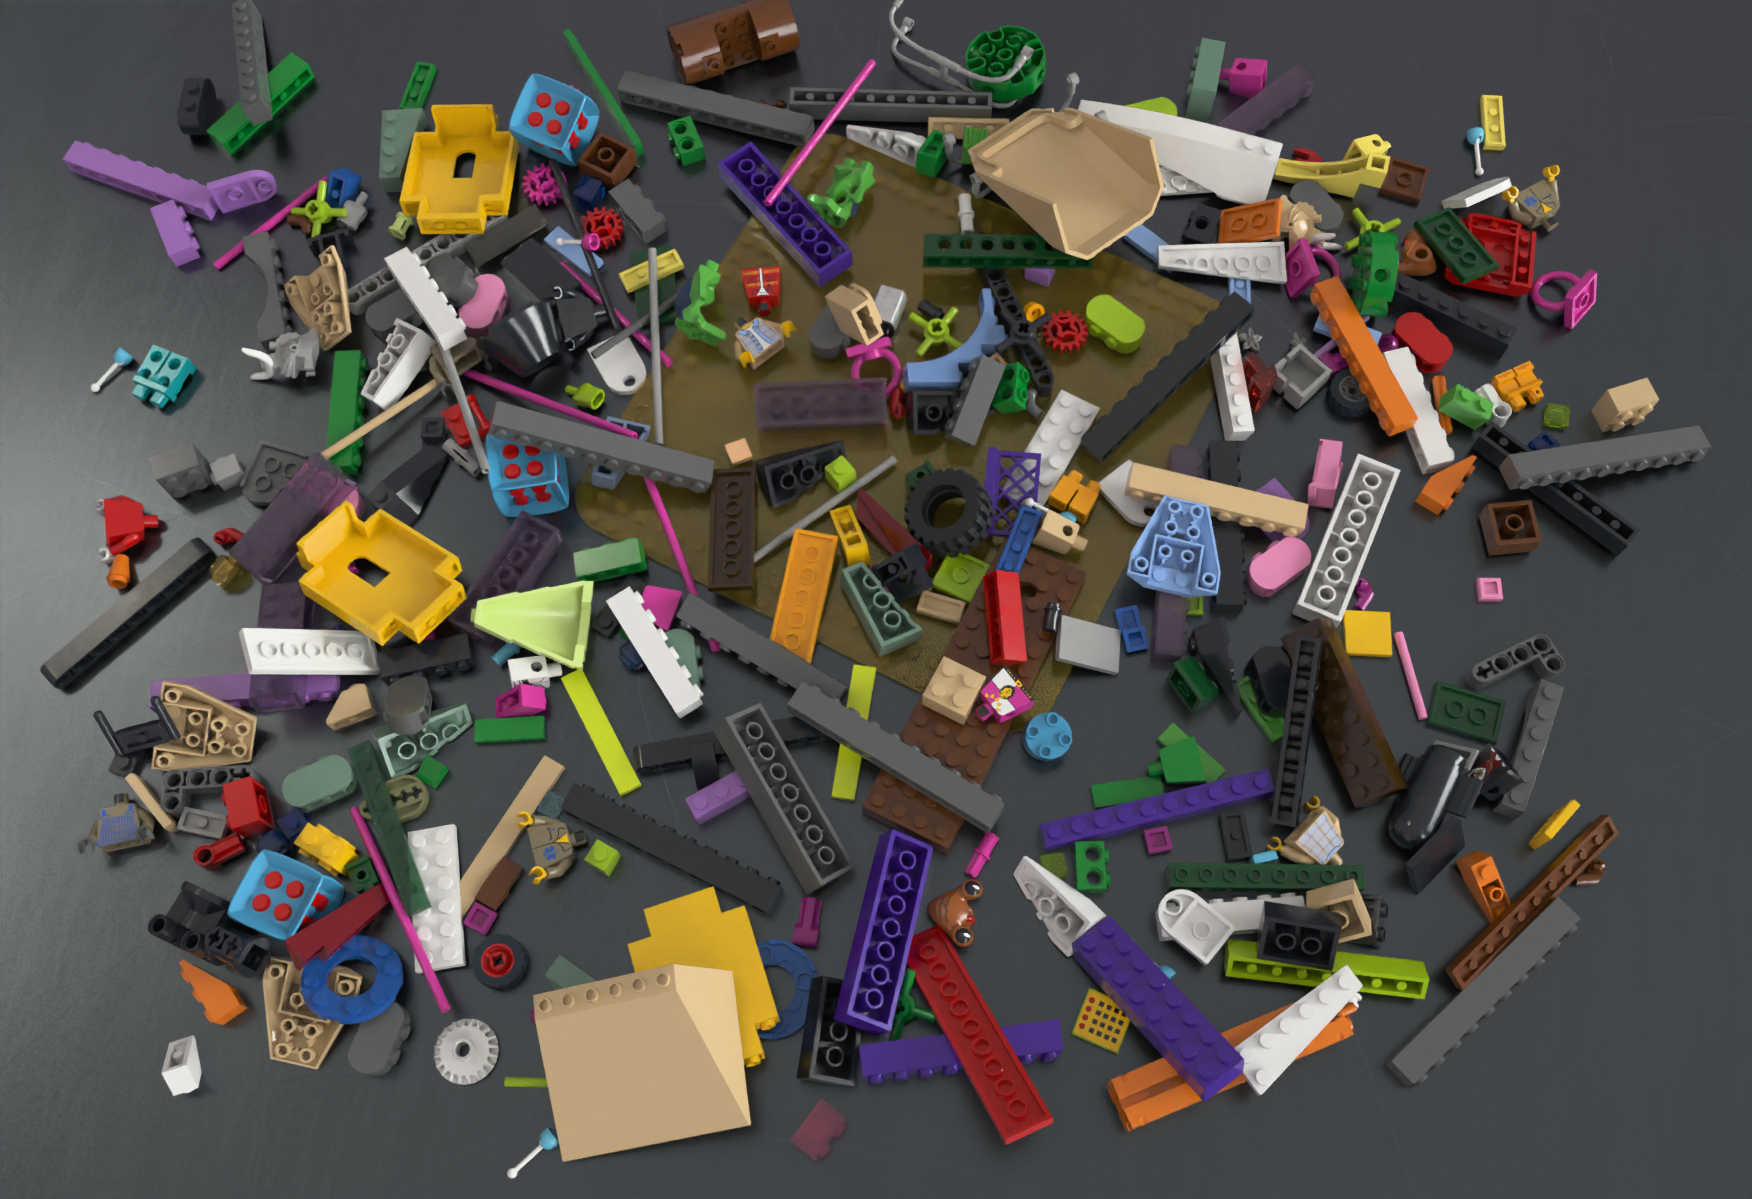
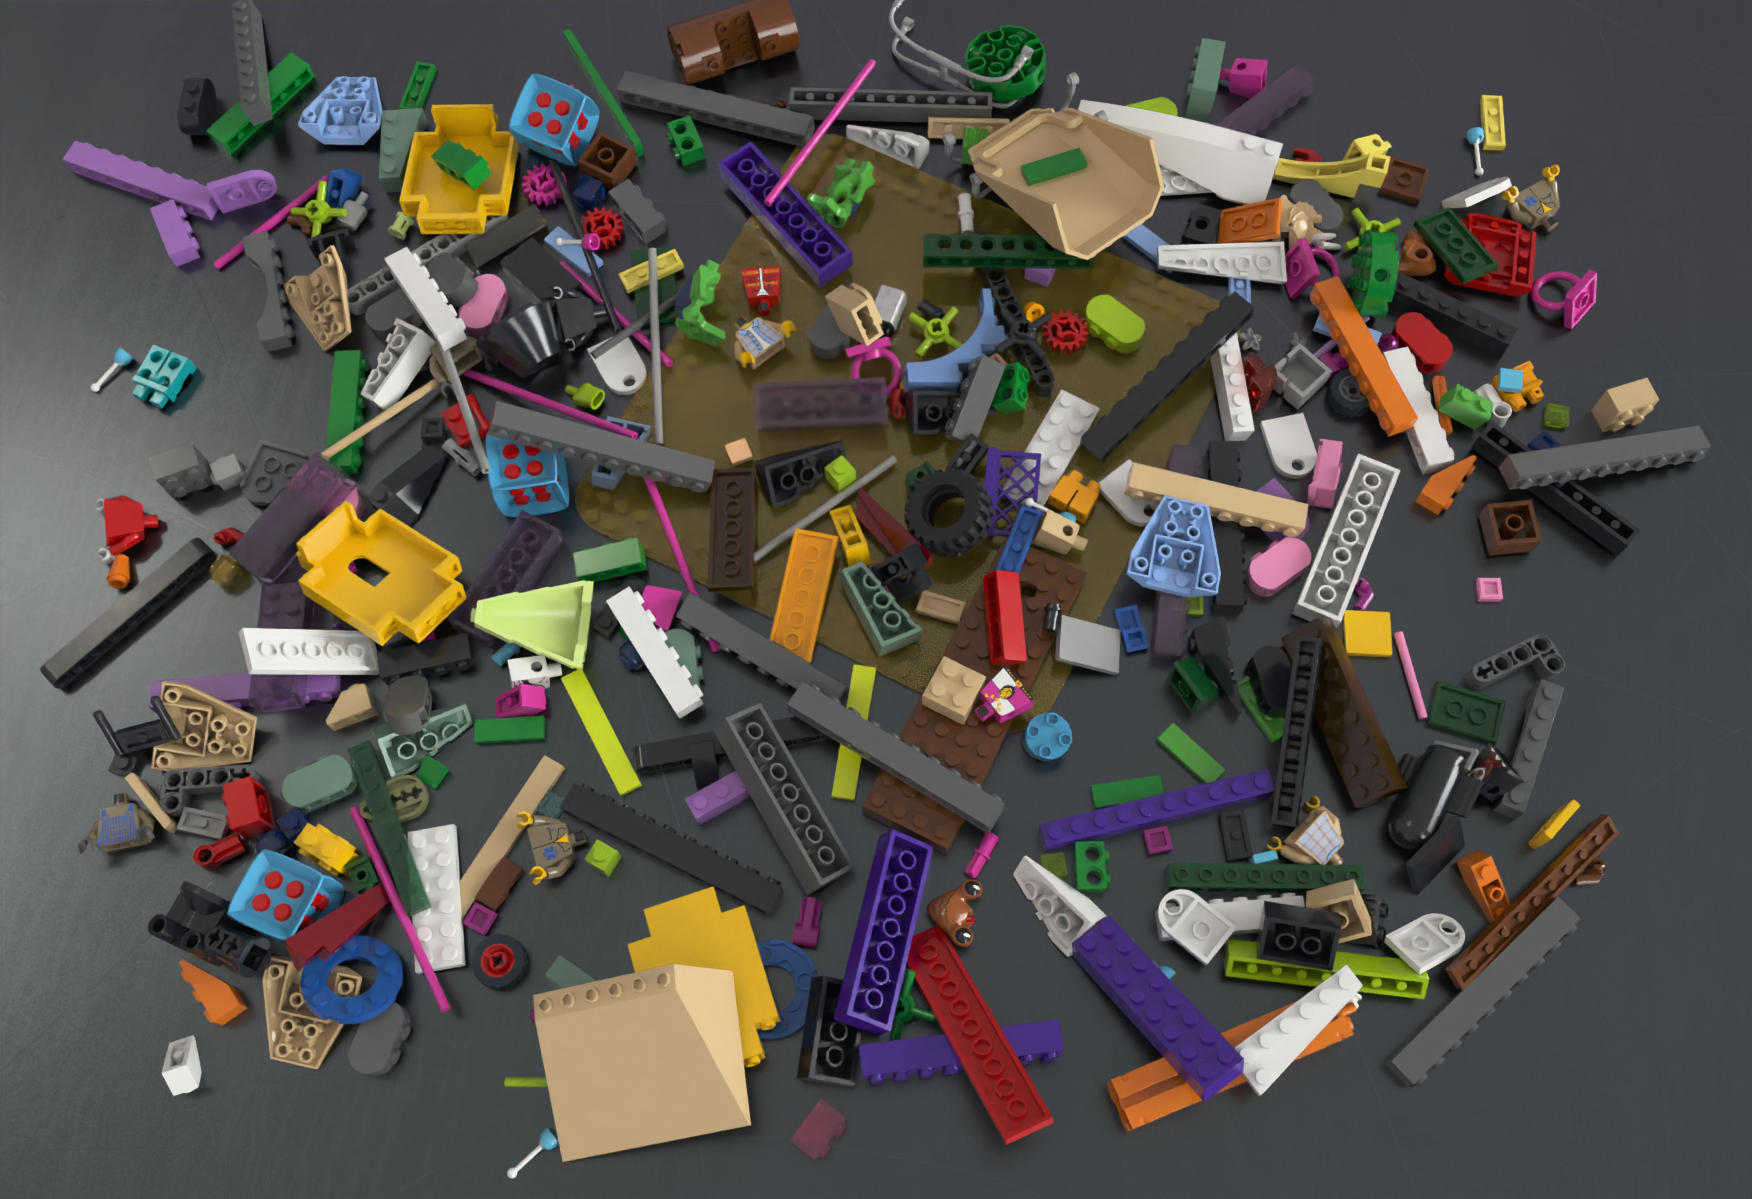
light grey helmet [241,328,319,380] -> none
white gear [434,1019,499,1085] -> none
green brick [915,130,948,178] -> none
lime tile [932,553,990,604] -> none
dark grey arm [1025,387,1043,419] -> none
yellow tile [1071,988,1130,1055] -> none
green torso [1147,736,1205,785] -> none
none -> light blue wedge [298,76,382,145]
none -> green brick [431,140,492,190]
none -> black slope [945,433,989,475]
none -> green tile [1021,147,1087,186]
none -> white tile [1260,413,1317,479]
none -> white tile [1384,913,1465,975]
none -> medium azure tile [1498,368,1523,393]

